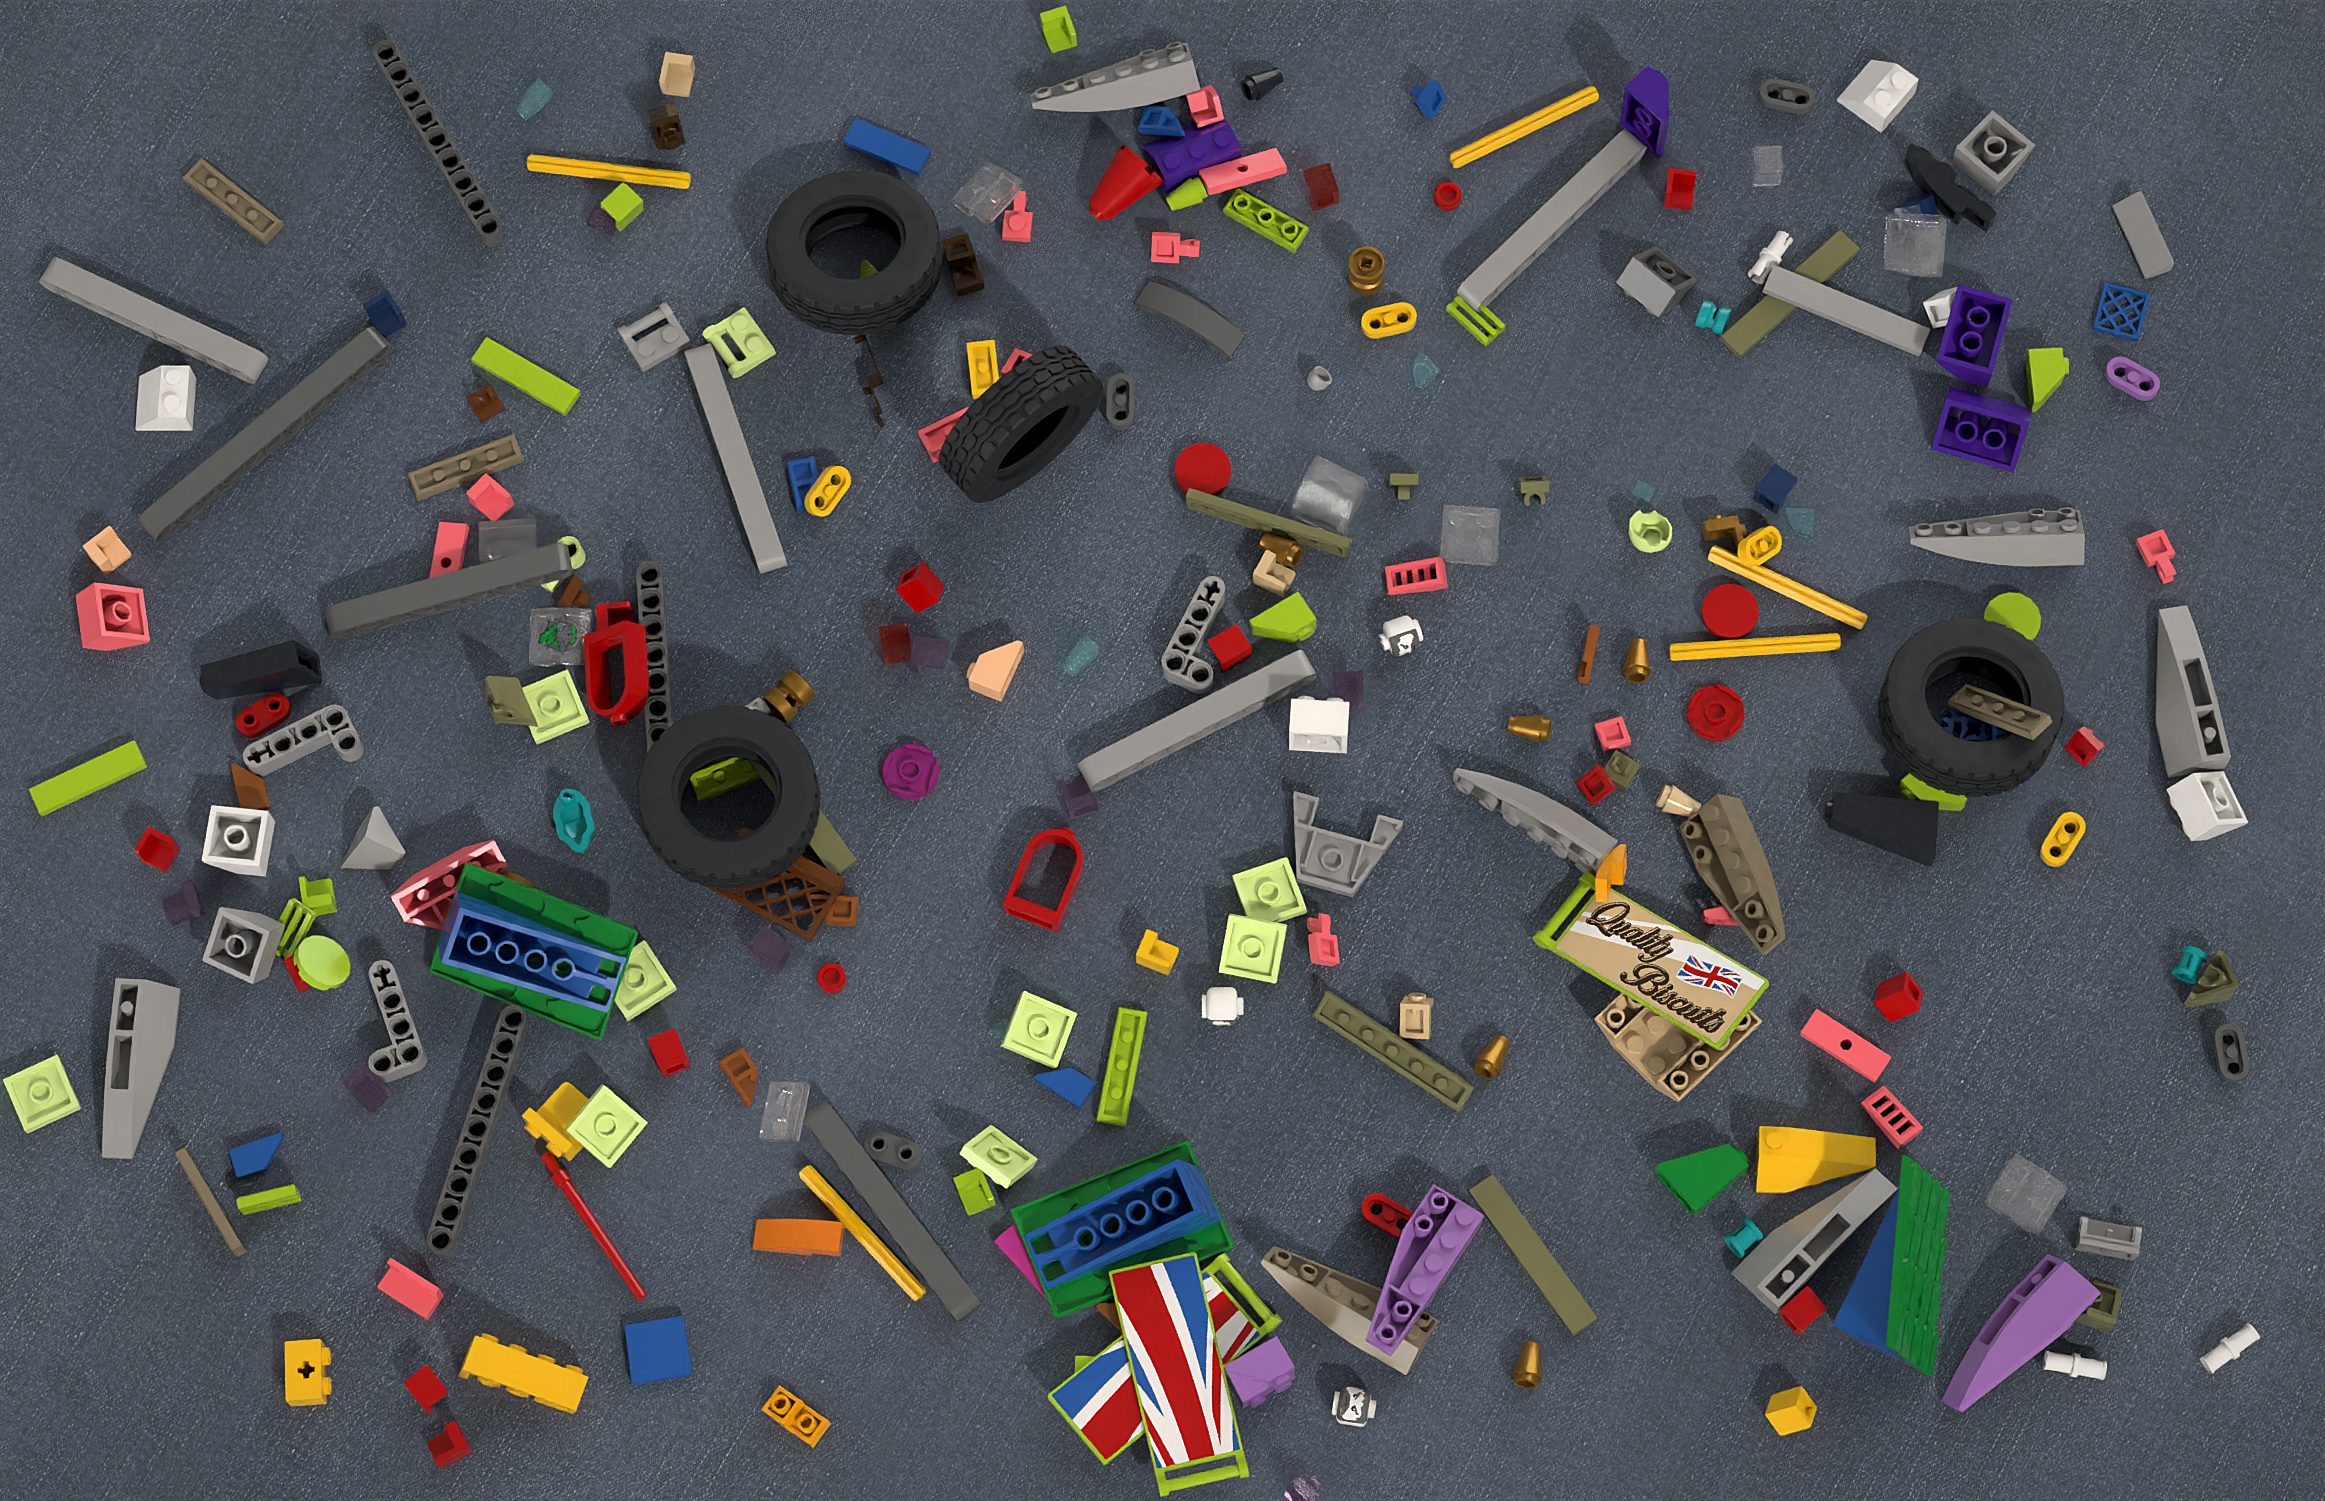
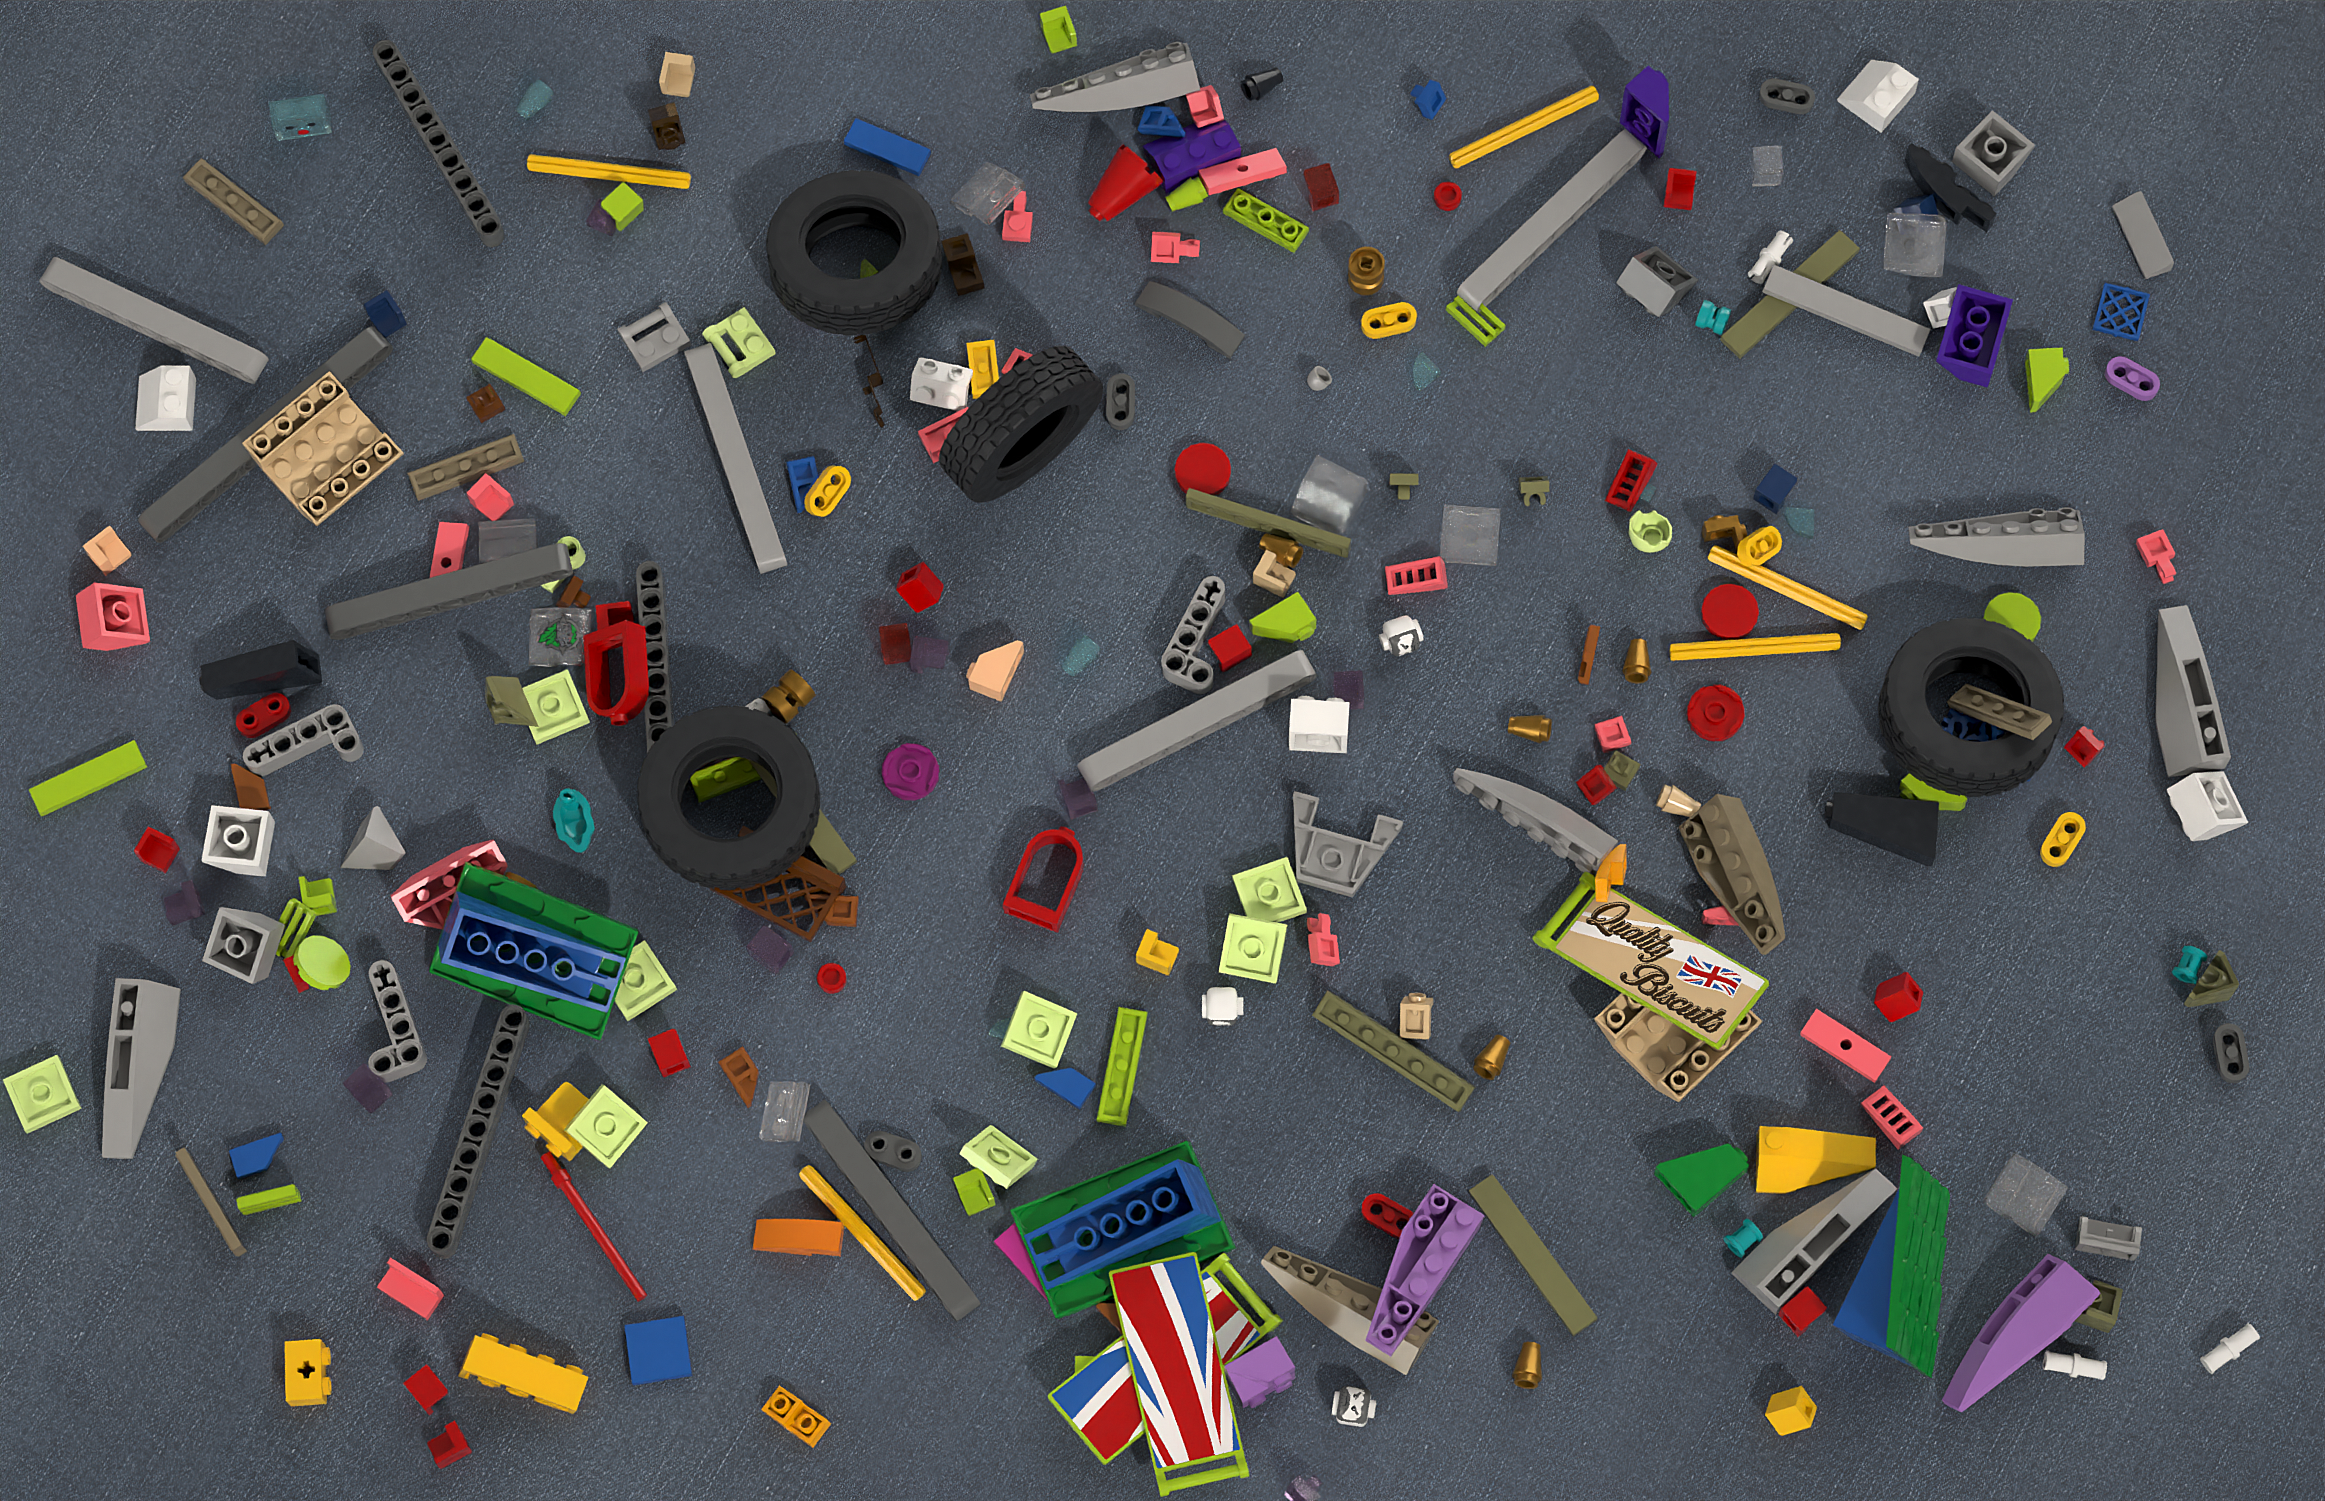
dark purple slope [1931,386,2032,473] -> none
none -> tan slope [242,371,404,526]
none -> clear light blue brick [269,94,333,141]
none -> white bracket [910,358,973,411]
none -> red slope [1605,449,1658,512]

